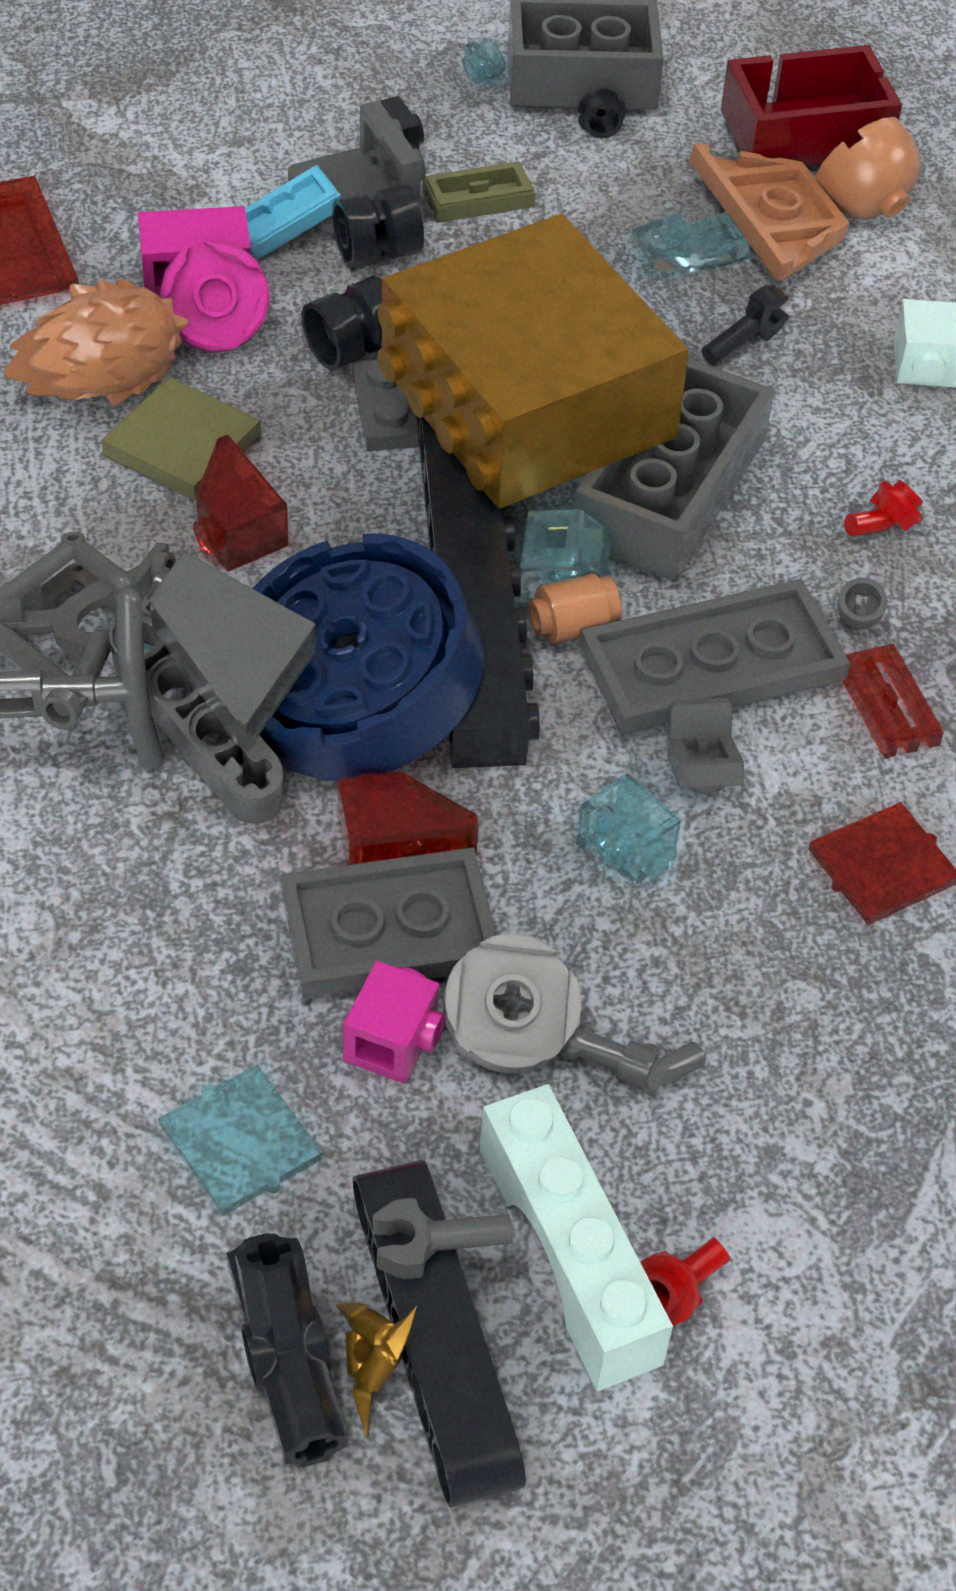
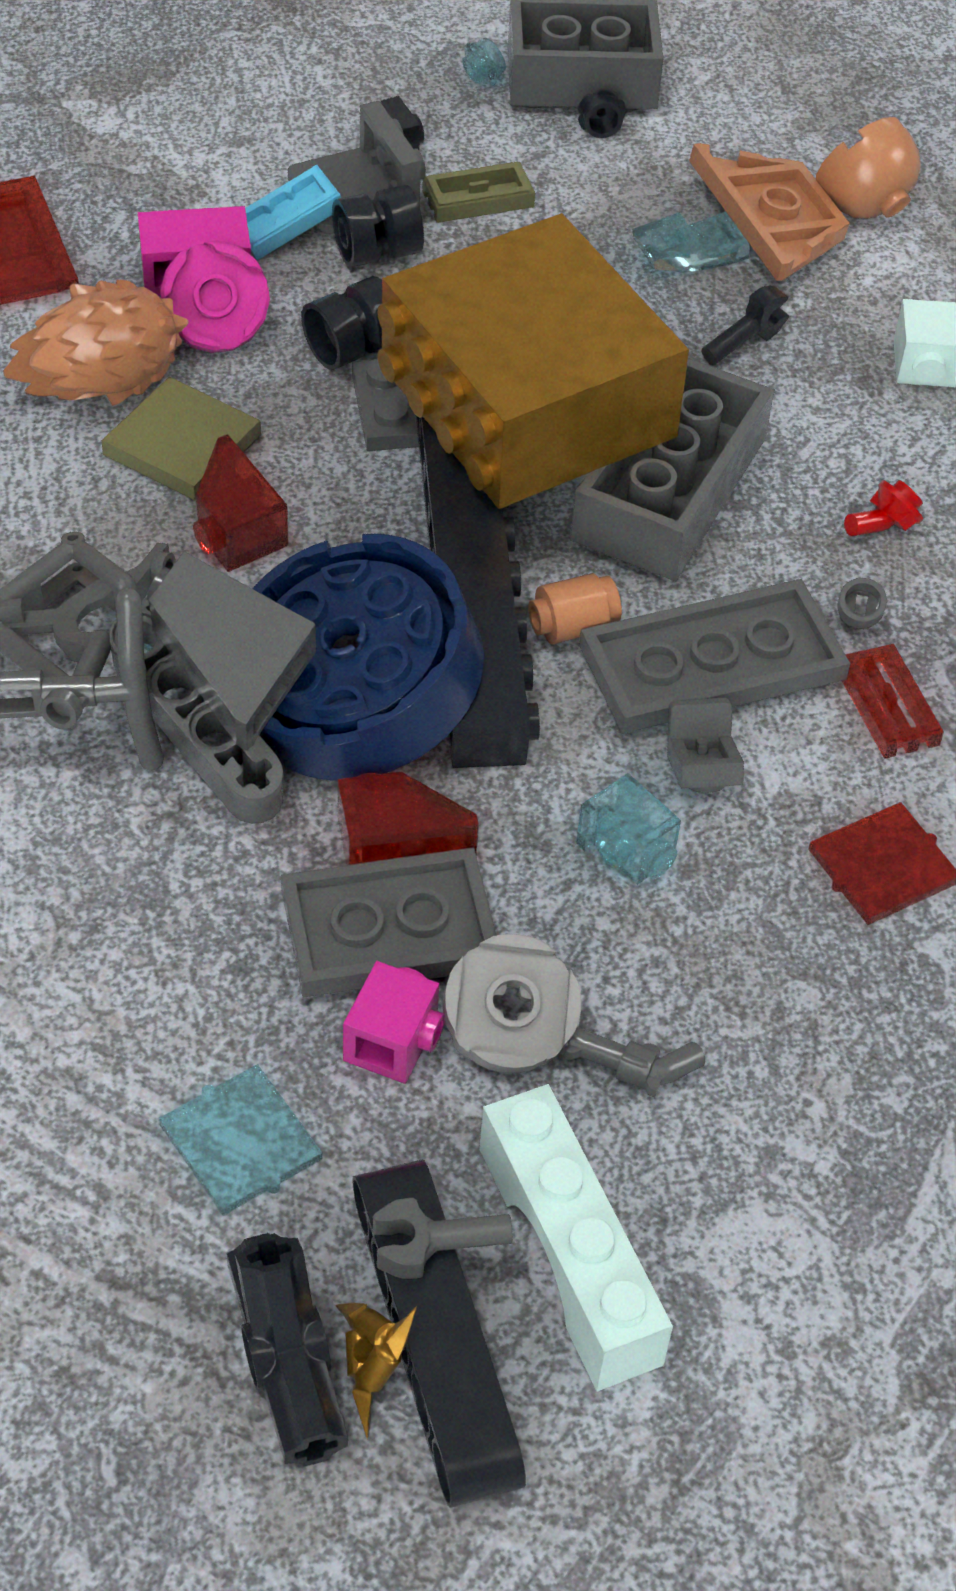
clear light blue brick [520,509,613,582] -> none
red plate [640,1237,731,1325] -> none
dark red piece [720,45,902,165] -> none

